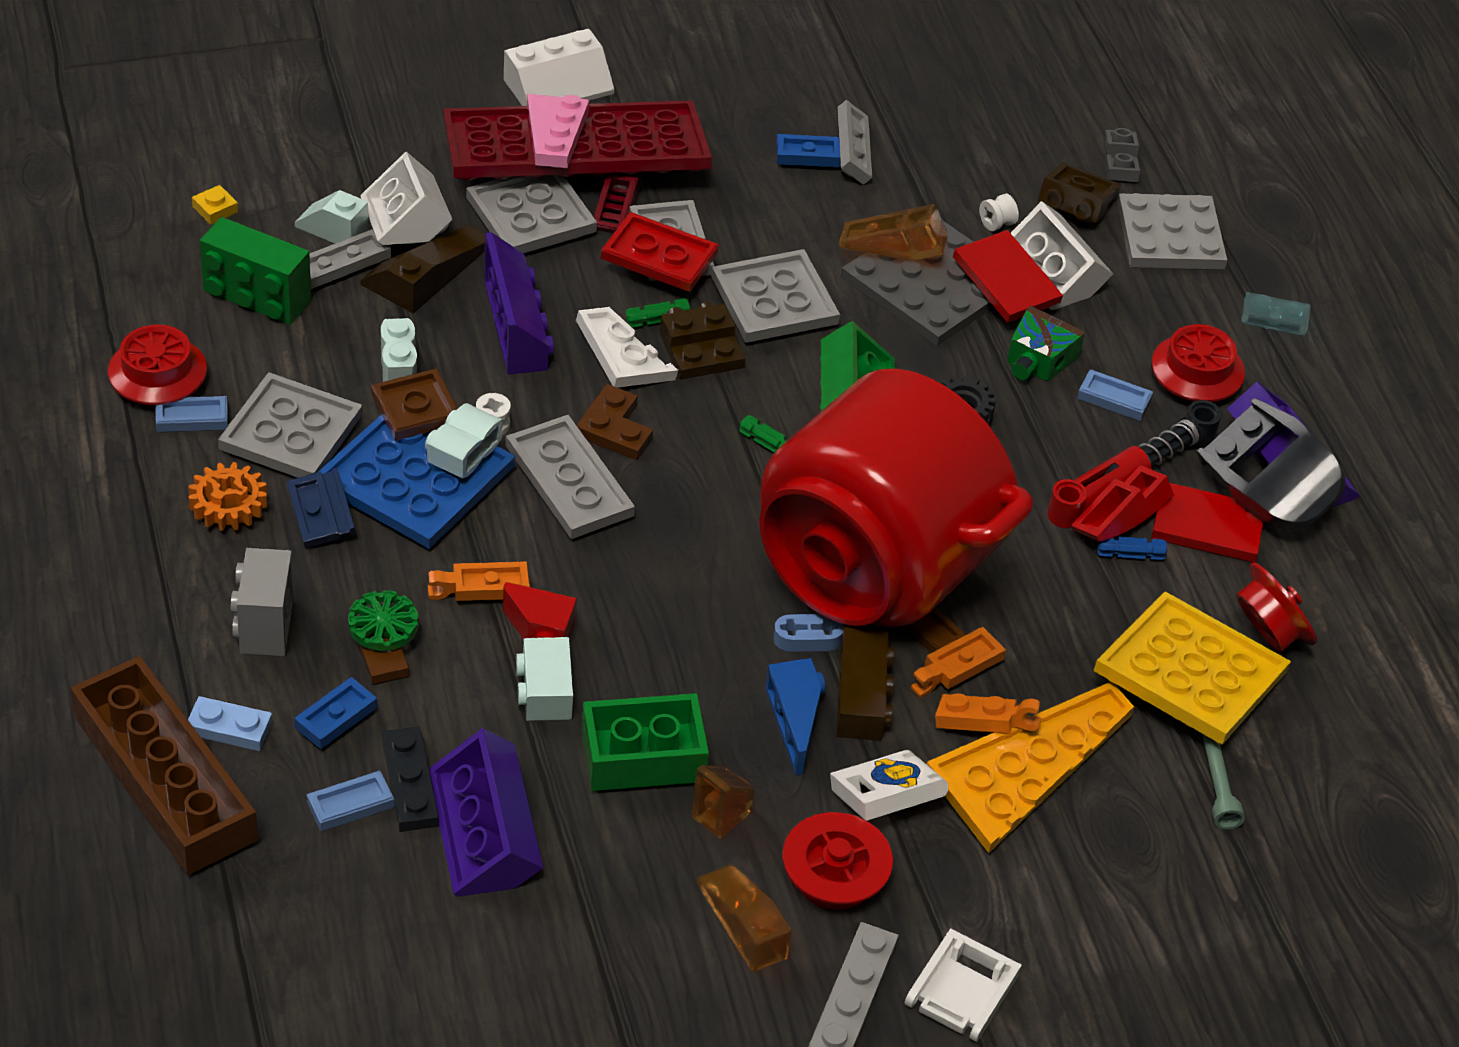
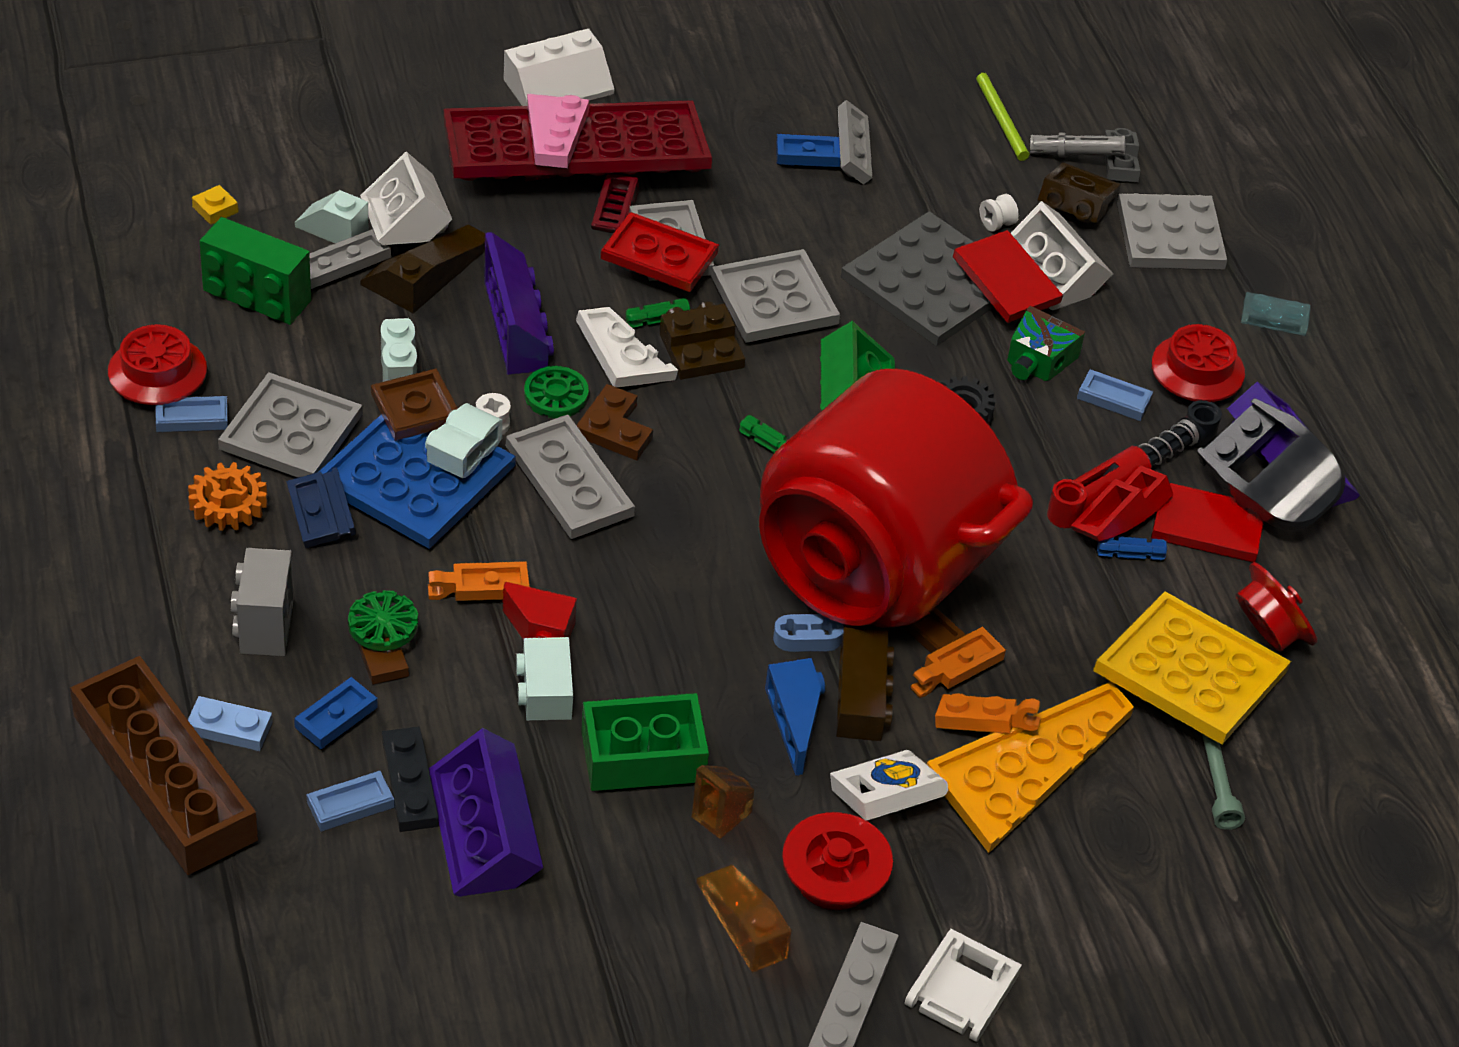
light grey plate [466,175,597,253] -> none
clear orange slope [839,204,948,261] -> none
none -> green wheel [524,366,589,419]
none -> lime bar [976,73,1029,161]
none -> light grey pin [1030,133,1126,158]

